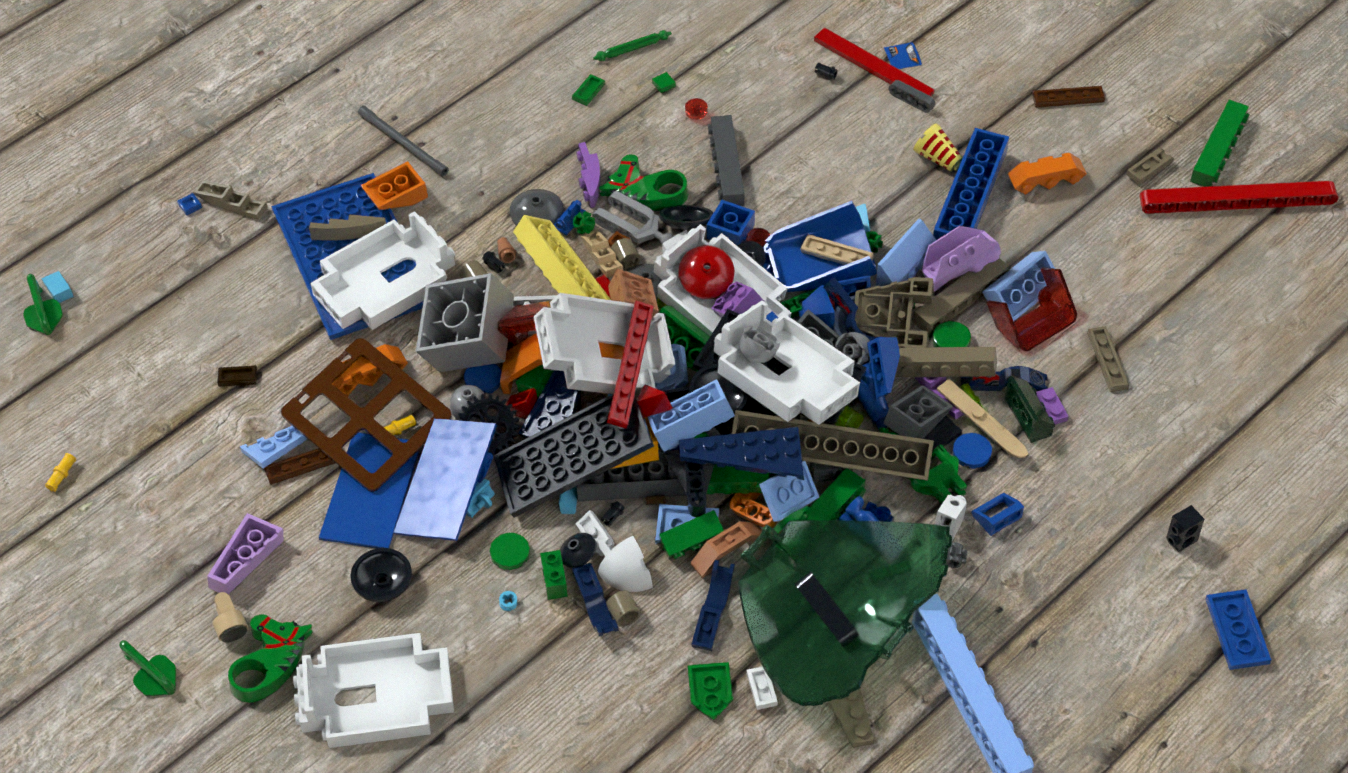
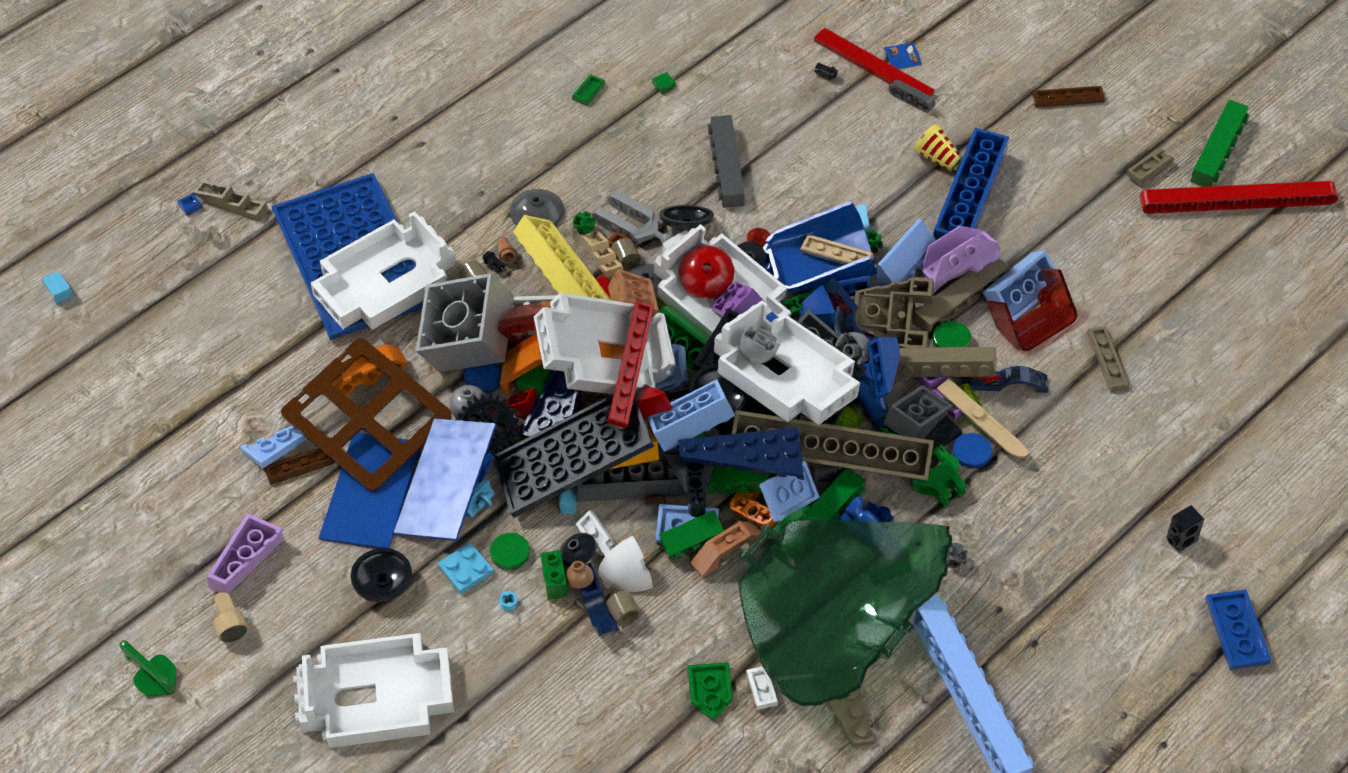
green piece [23,274,63,335] -> none
yellow pin [45,453,76,492] -> none
dark brown tile [217,365,257,387] -> none
green animal [228,614,313,703] -> none
dark tan slope [309,215,386,241] -> none
dark grey piece [358,106,449,177] -> none
orange slope [361,161,428,210] -> none
yellow pin [384,414,416,436] -> none
blue hinge [554,200,586,236] -> none
medium lavender slope [576,142,600,208] -> none
green wheel [593,30,672,61] -> none
green animal [599,154,689,211] -> none
black pin [601,501,625,527] -> none
clear red wheel [685,98,708,120] -> none
dark blue piece [691,560,735,651] -> none
blue brick [706,200,755,246] -> none
black beam [794,571,860,647] -> none
white torso [932,495,967,544] -> none
blue tile [971,493,1024,536] -> none
clear green slope [1005,375,1055,443] -> none
orange brick [1008,153,1087,195] -> none
medium lavender plate [1034,387,1069,426] -> none
none -> medium azure plate [437,542,494,595]
none -> medium nougat brick [565,561,594,588]

